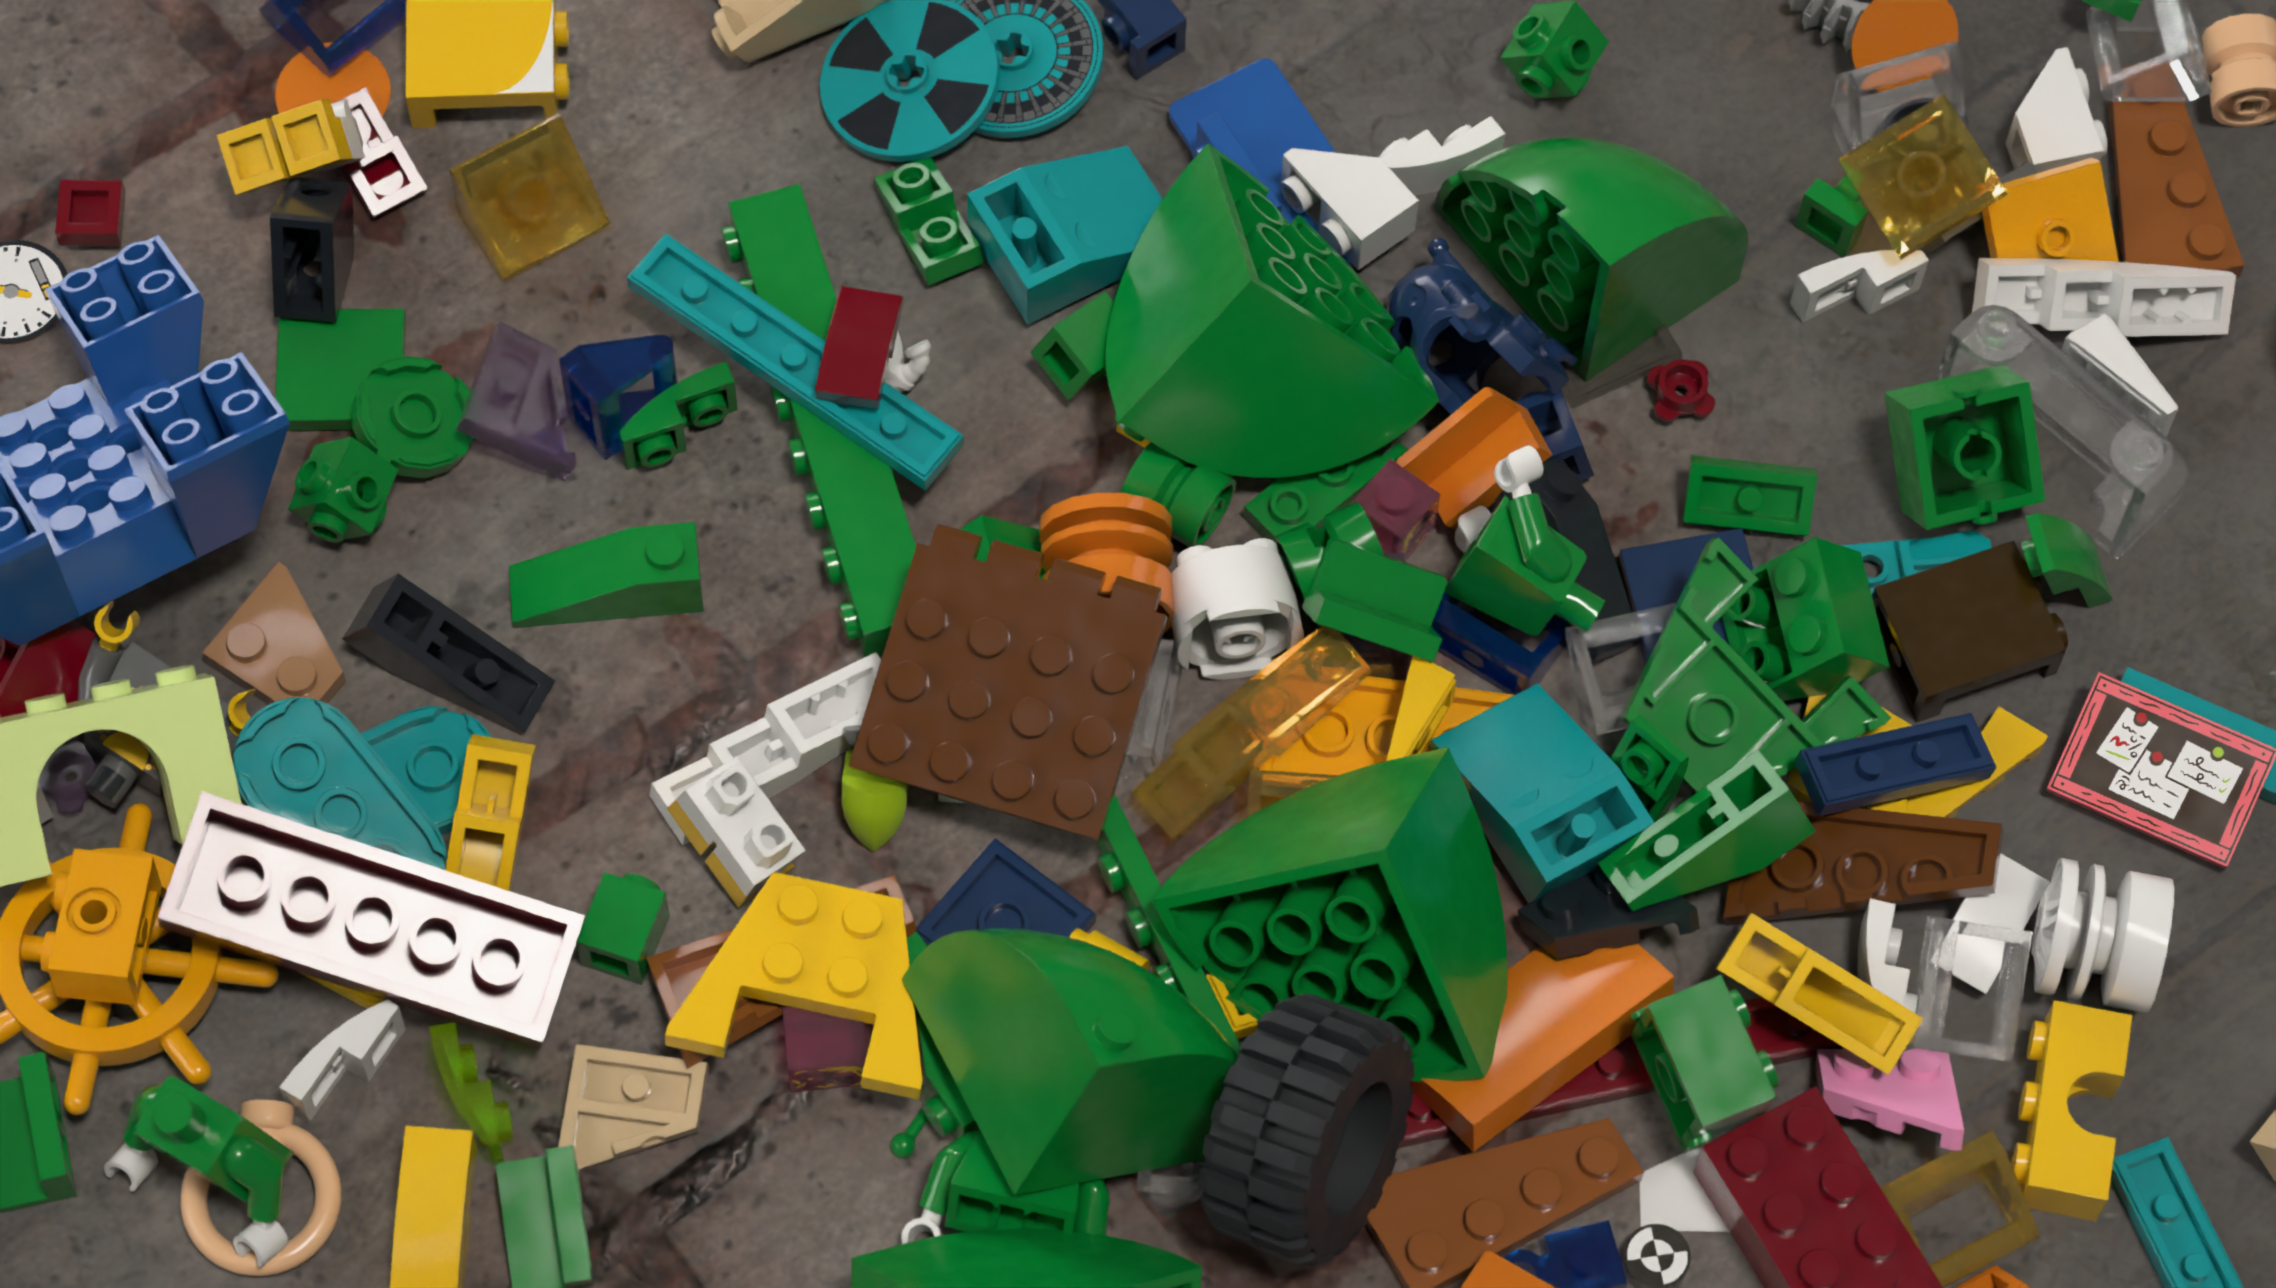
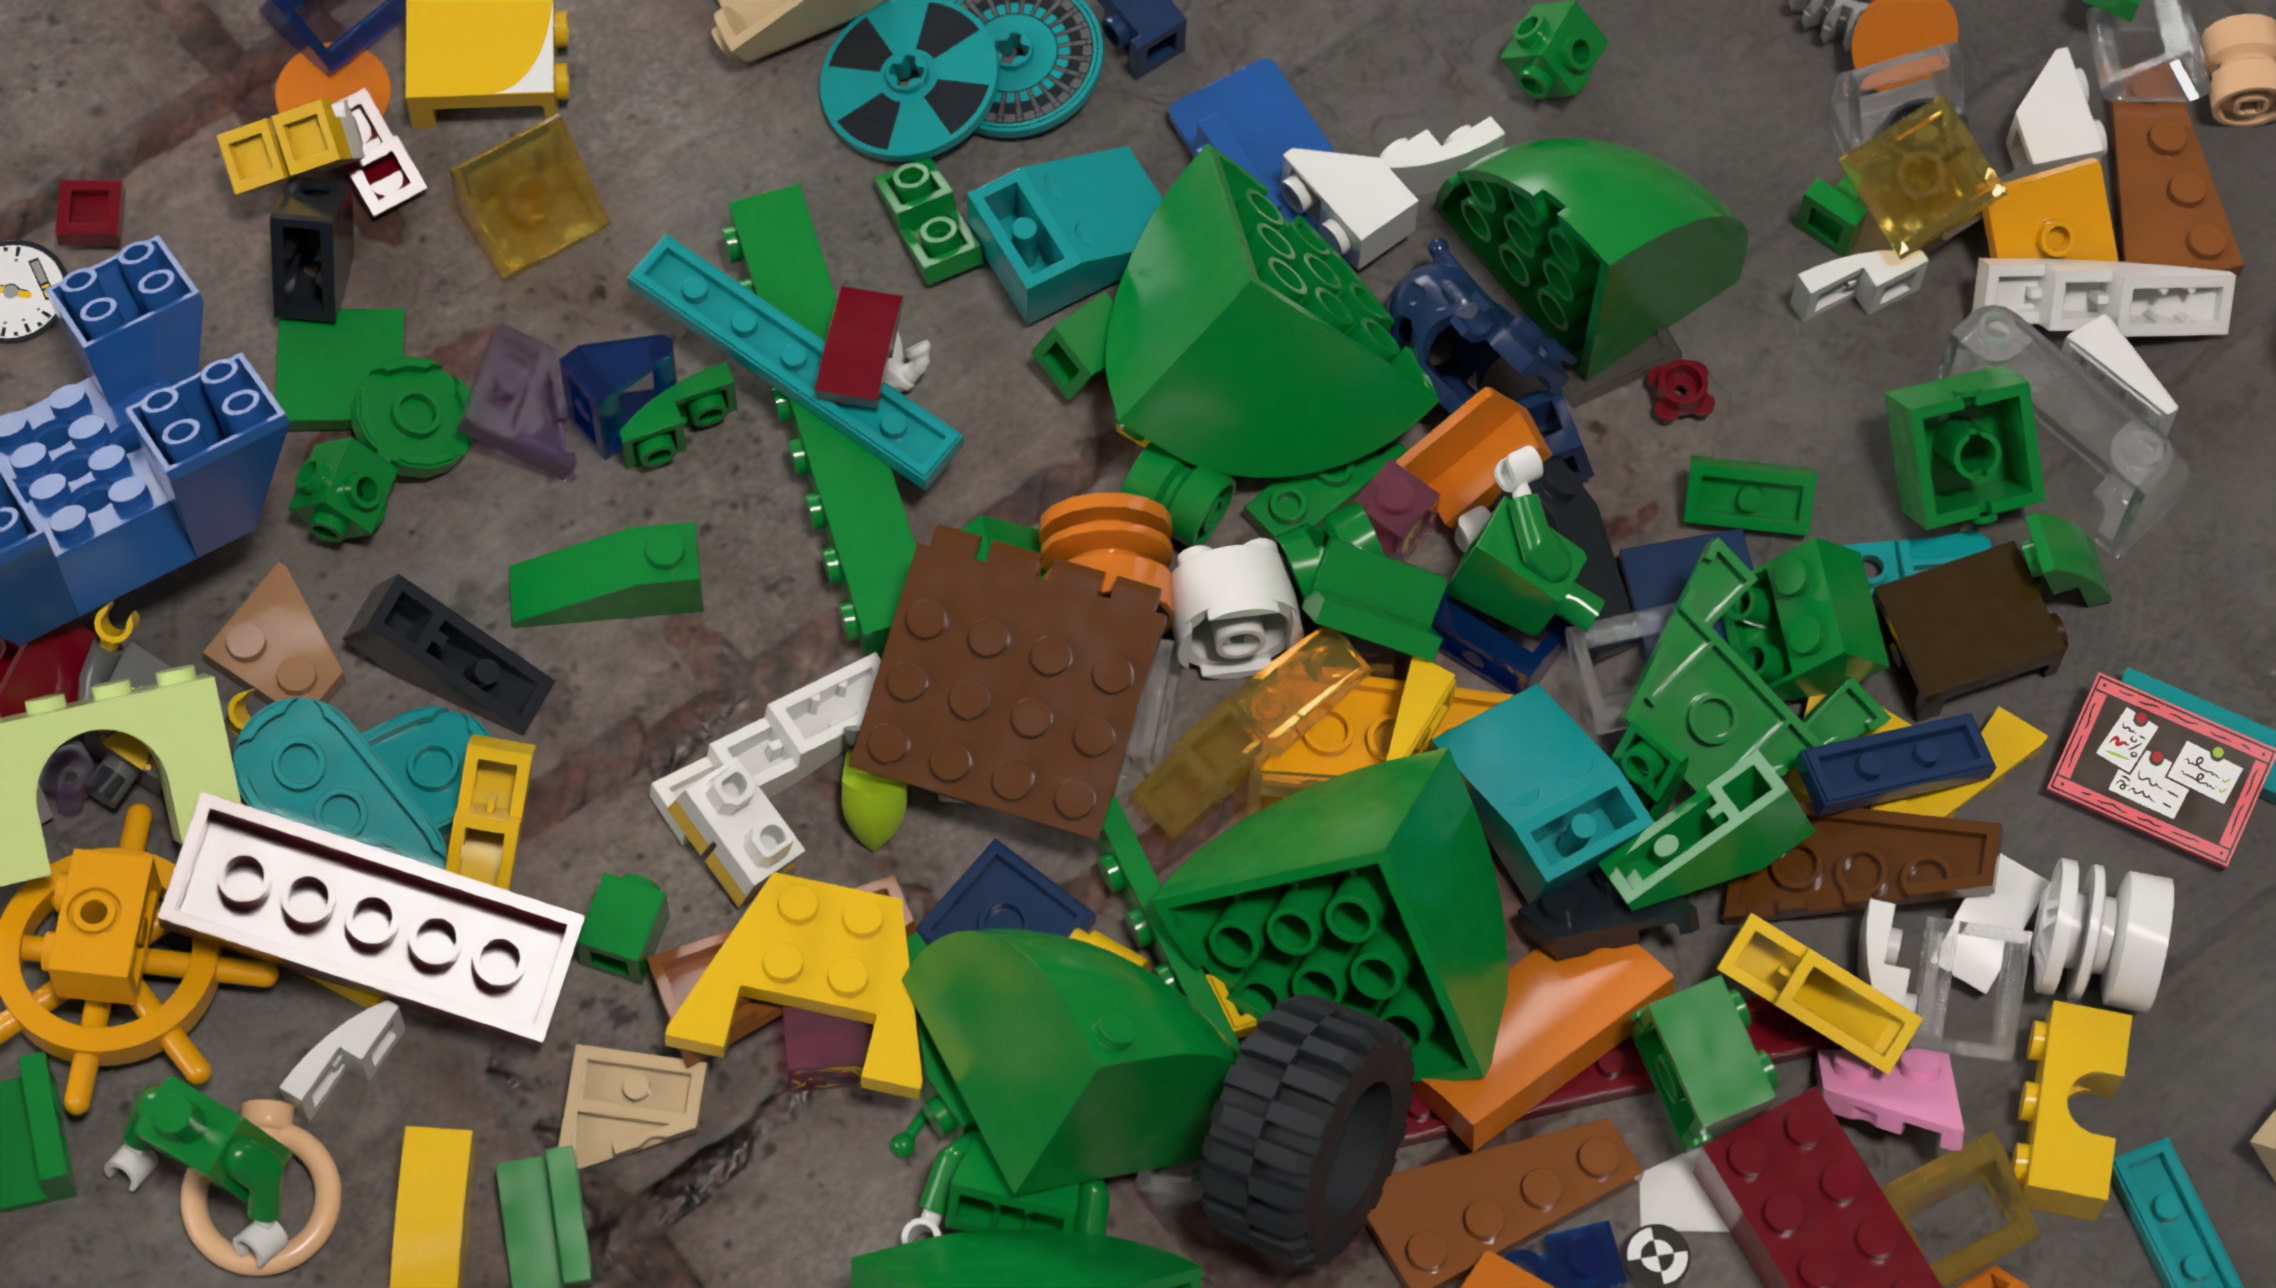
clear neon green slope [429,1023,514,1166] -> none

